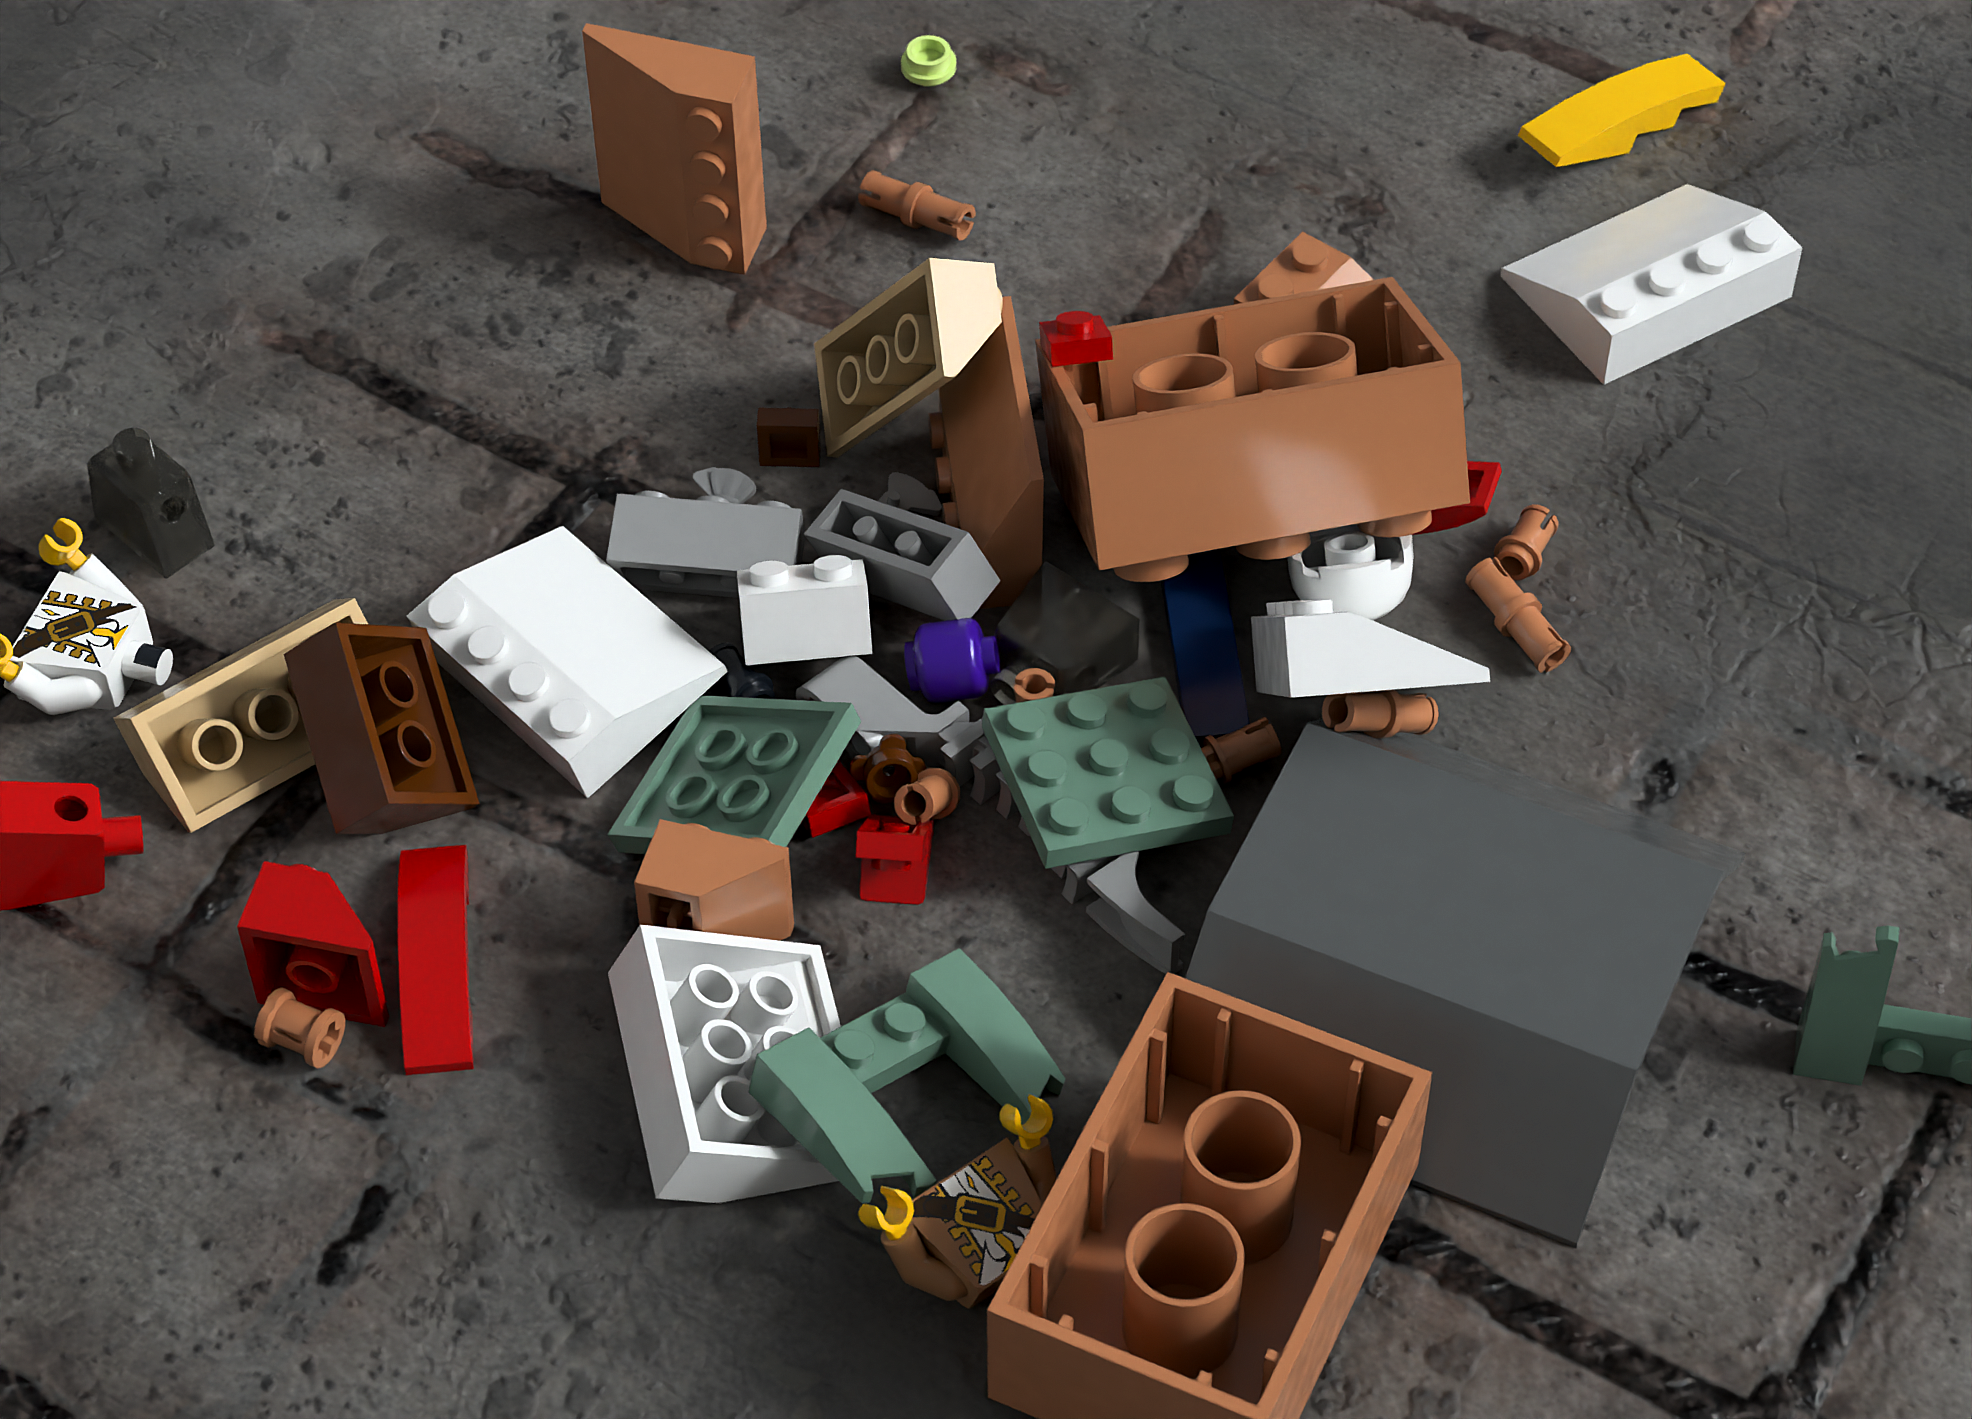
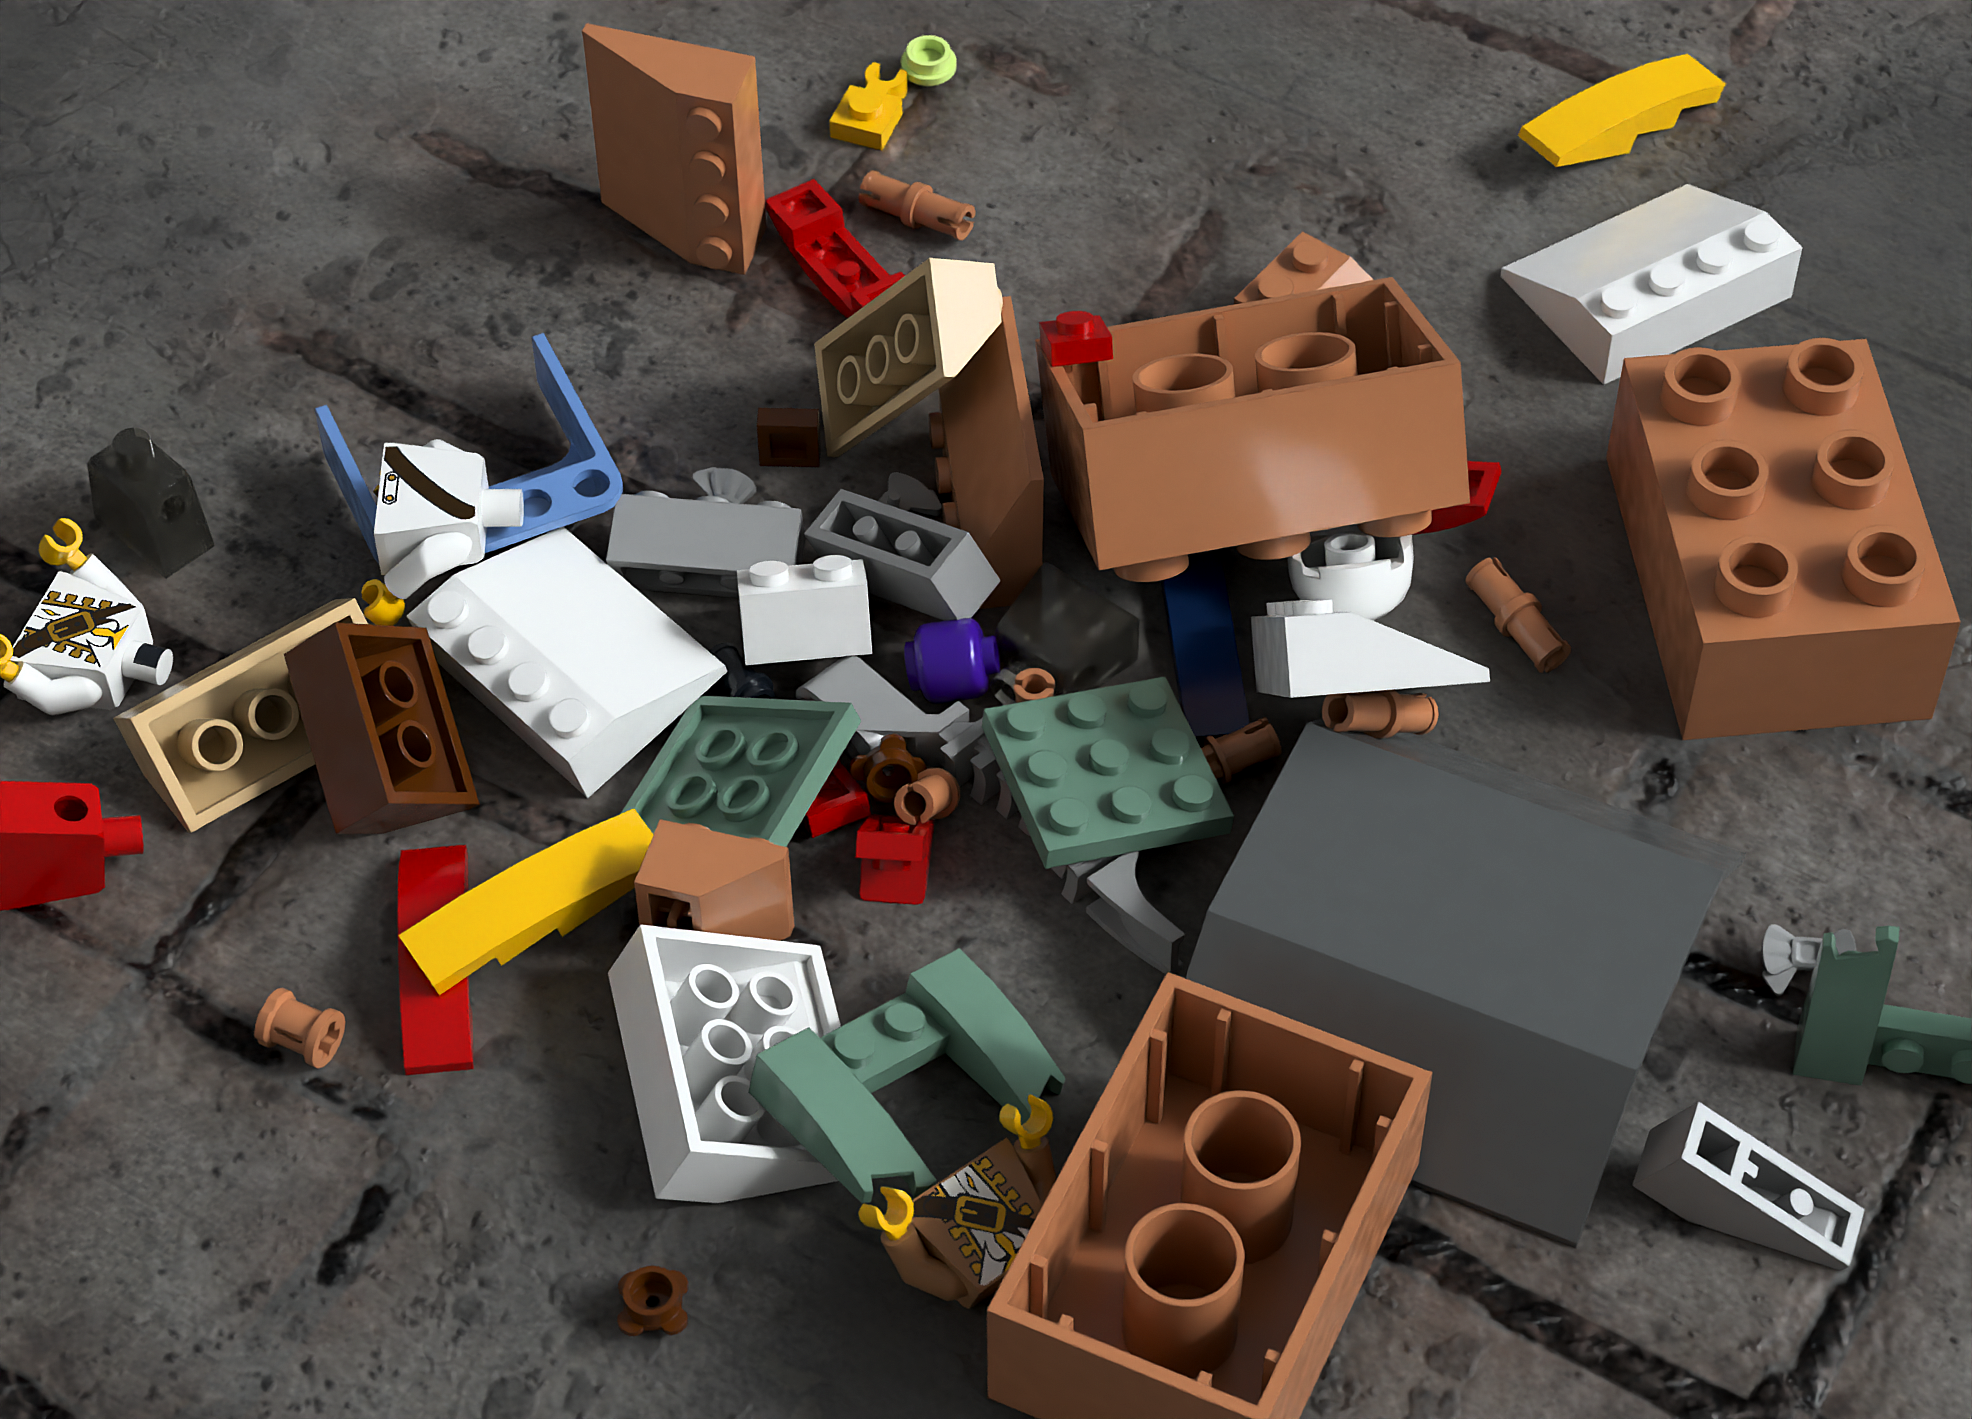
red slope [237,861,389,1027] -> none
nougat pin [1494,505,1559,580] -> none
none -> medium blue windscreen [315,333,623,564]
none -> white torso [361,439,524,626]
none -> yellow slope [398,808,653,995]
none -> reddish brown plate [617,1266,689,1336]
none -> red slope [765,179,905,318]
none -> yellow plate [829,62,907,151]
none -> nougat brick [1606,338,1961,740]
none -> light grey slope [1632,1102,1865,1271]
none -> light grey piece [1761,924,1856,996]

